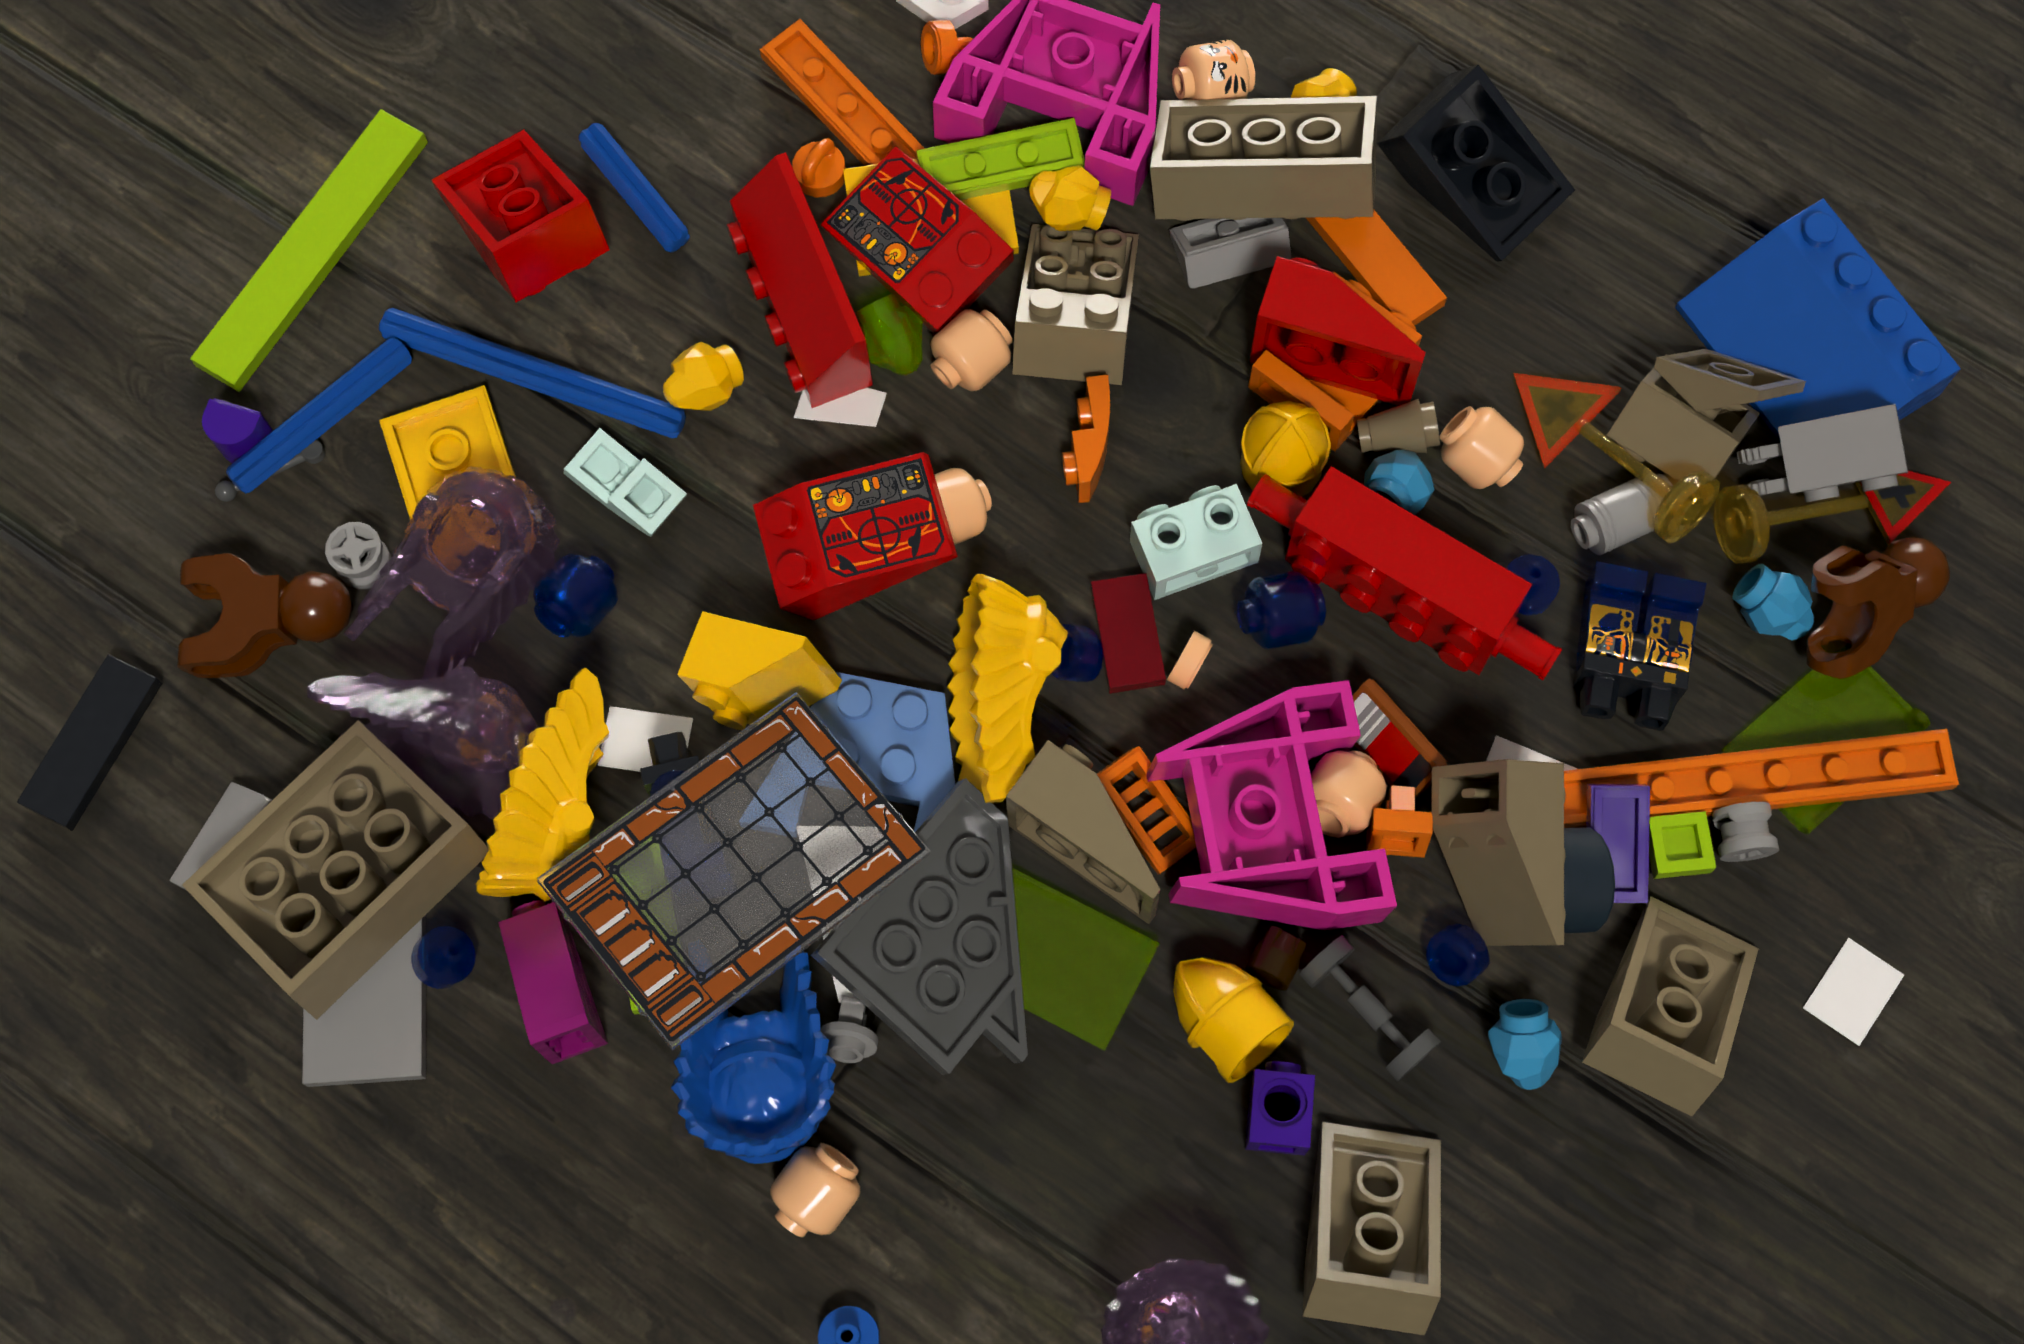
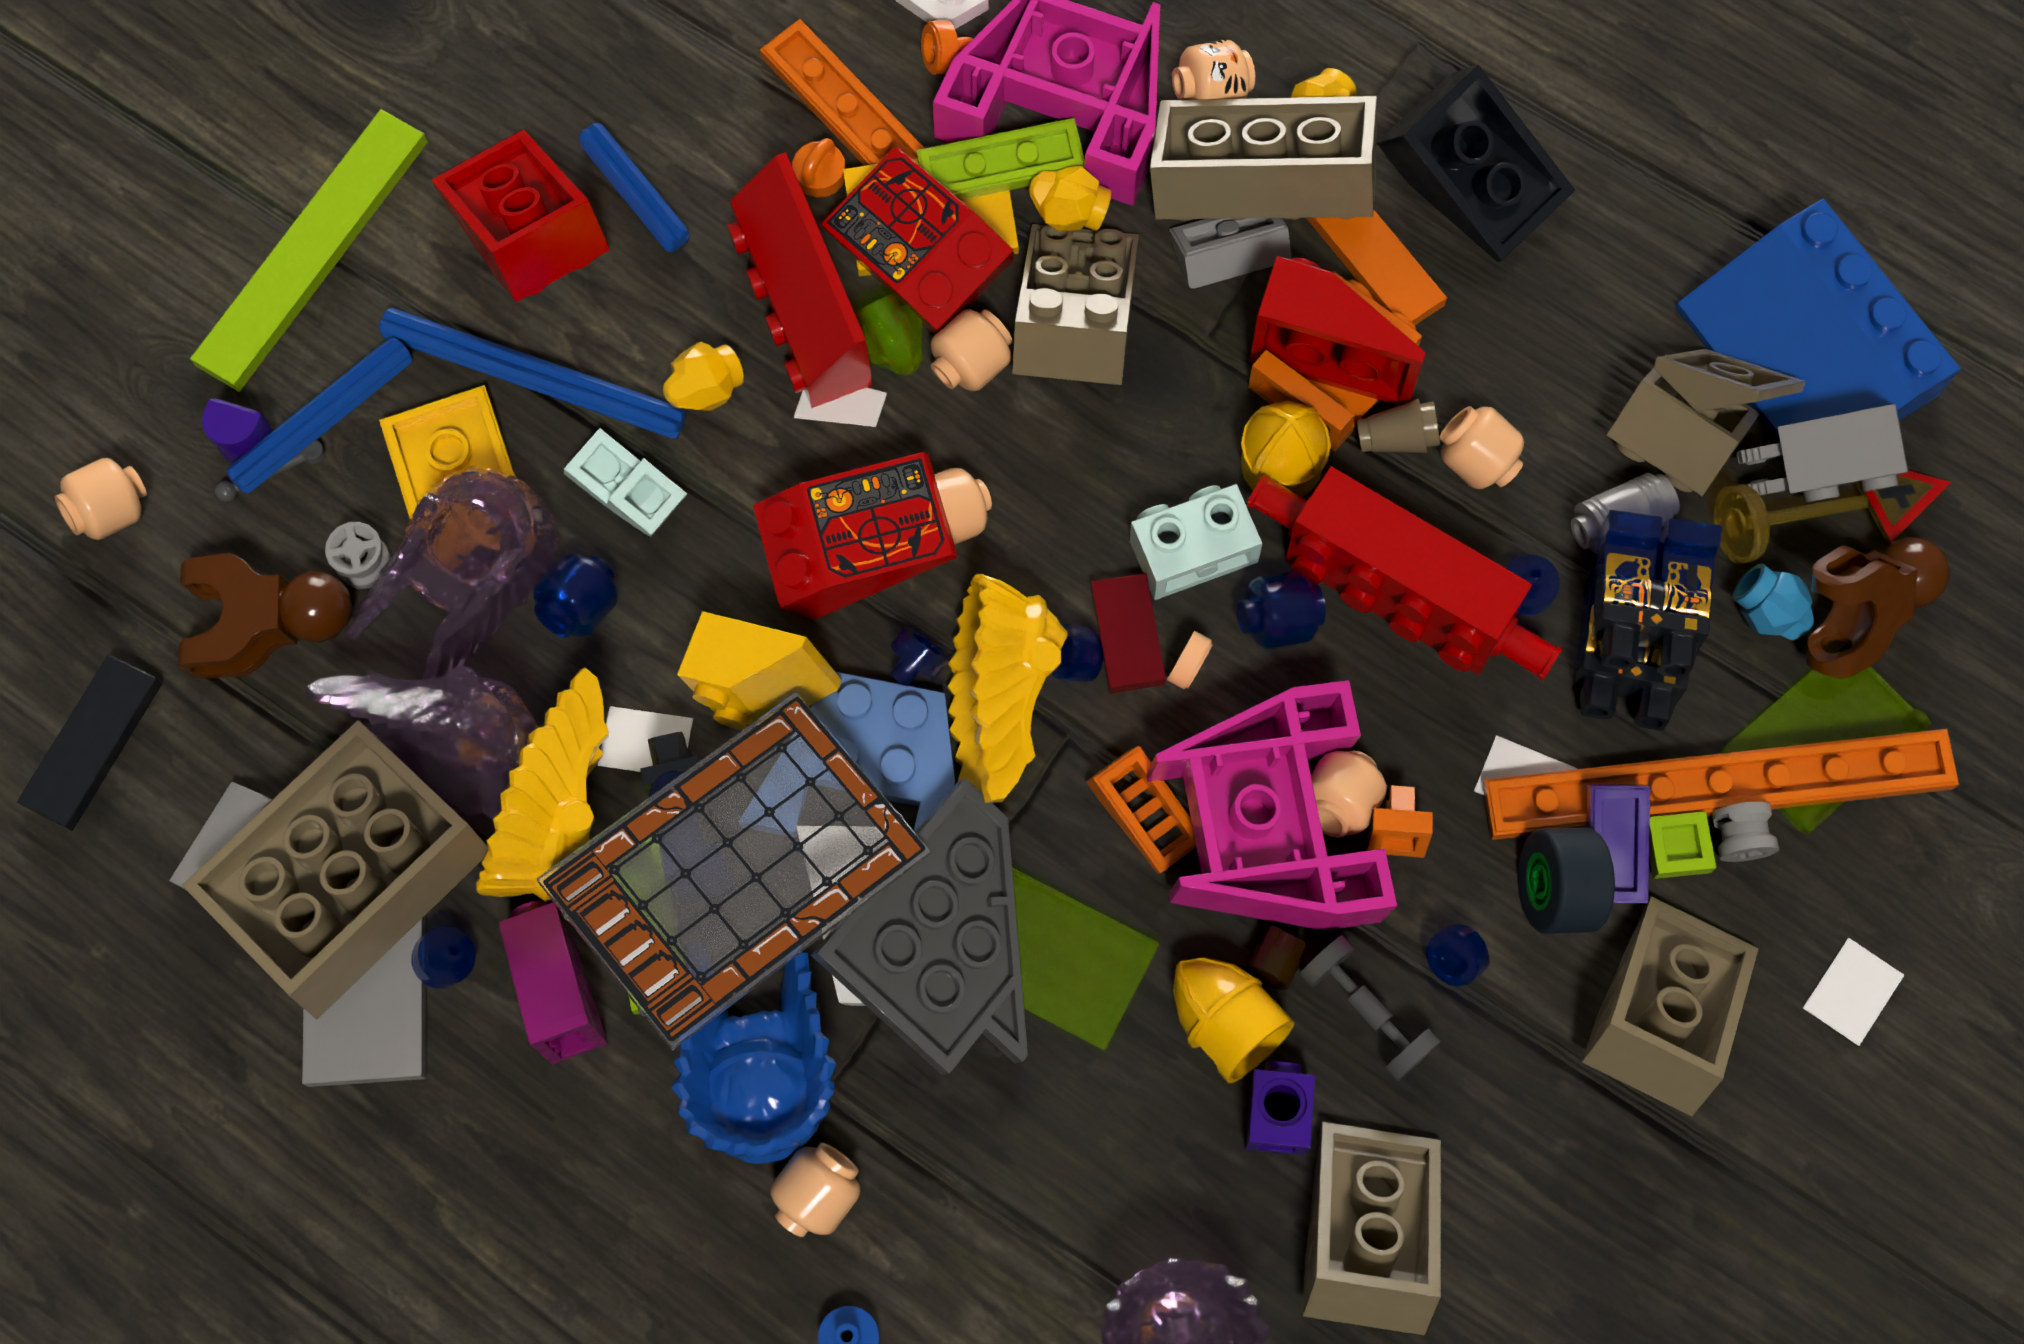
light grey plate [821,997,878,1063] -> none
dark tan slope [1006,740,1160,924] -> none
orange slope [1062,374,1110,503] -> none
slope [1352,678,1447,799] -> none
dark azure rock [1364,449,1435,515] -> none
dark tan slope [1432,759,1566,946] -> none
dark azure rock [1488,999,1562,1090] -> none
clear yellow piece [1513,373,1720,544] -> none
none -> light nougat head [55,458,147,540]
none -> clear blue tile [890,626,949,686]
none -> hips [1591,510,1722,678]

